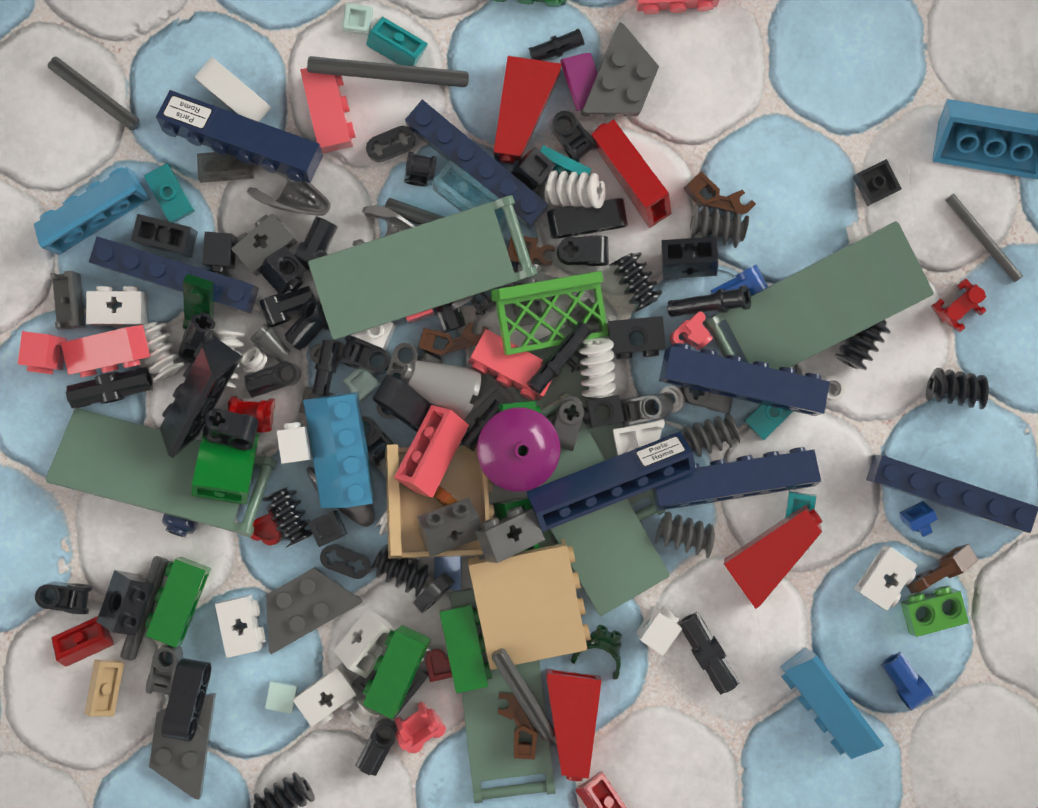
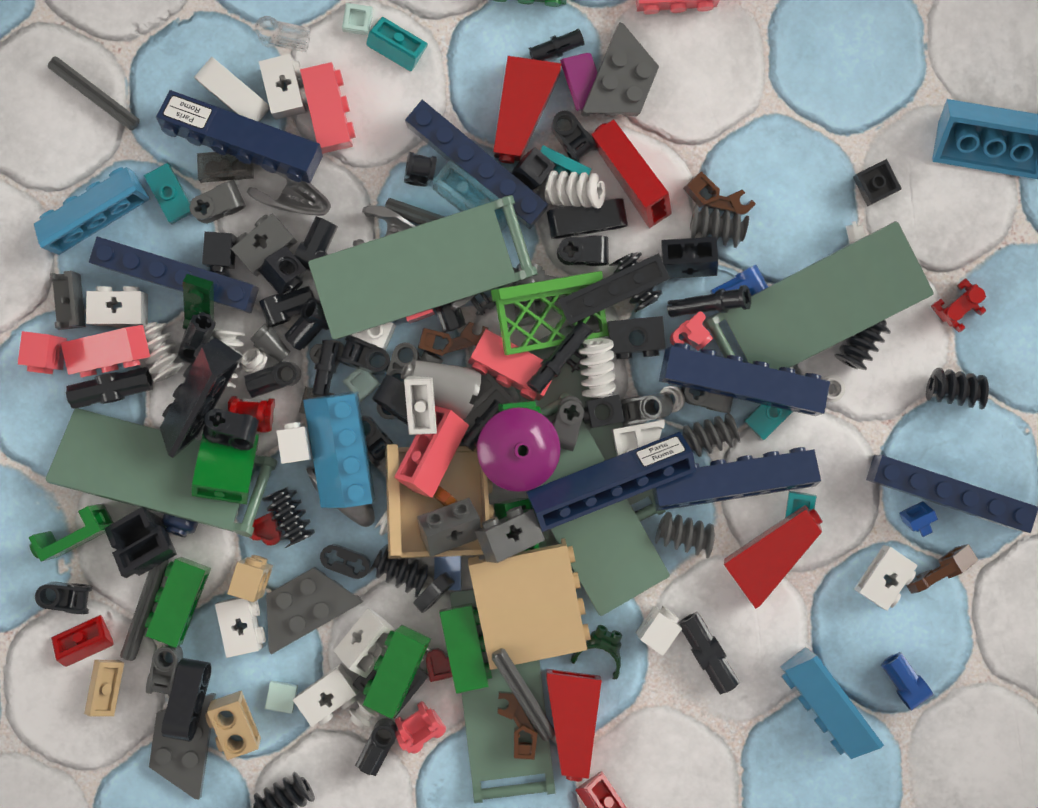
black brick [96,570,154,636] -> none
black brick [131,214,198,258] -> none
dark grey axle [307,56,469,87] -> none
black brick [308,509,348,547] -> none
black beam [366,126,416,163] -> none
reddish brown plate [508,236,555,266] -> none
bright green brick [900,586,969,637] -> none
dark grey bar [945,193,1023,283] -> none
none -> green panel [29,503,114,562]
none -> black plate [104,507,177,578]
none -> dark grey piece [190,181,246,224]
none -> tan brick [205,690,261,760]
none -> tan brick [227,555,273,602]
none -> clear piece [255,16,311,53]
none -> white brick [259,54,308,120]
none -> white slope [404,376,437,435]
none -> black plate [558,253,670,326]

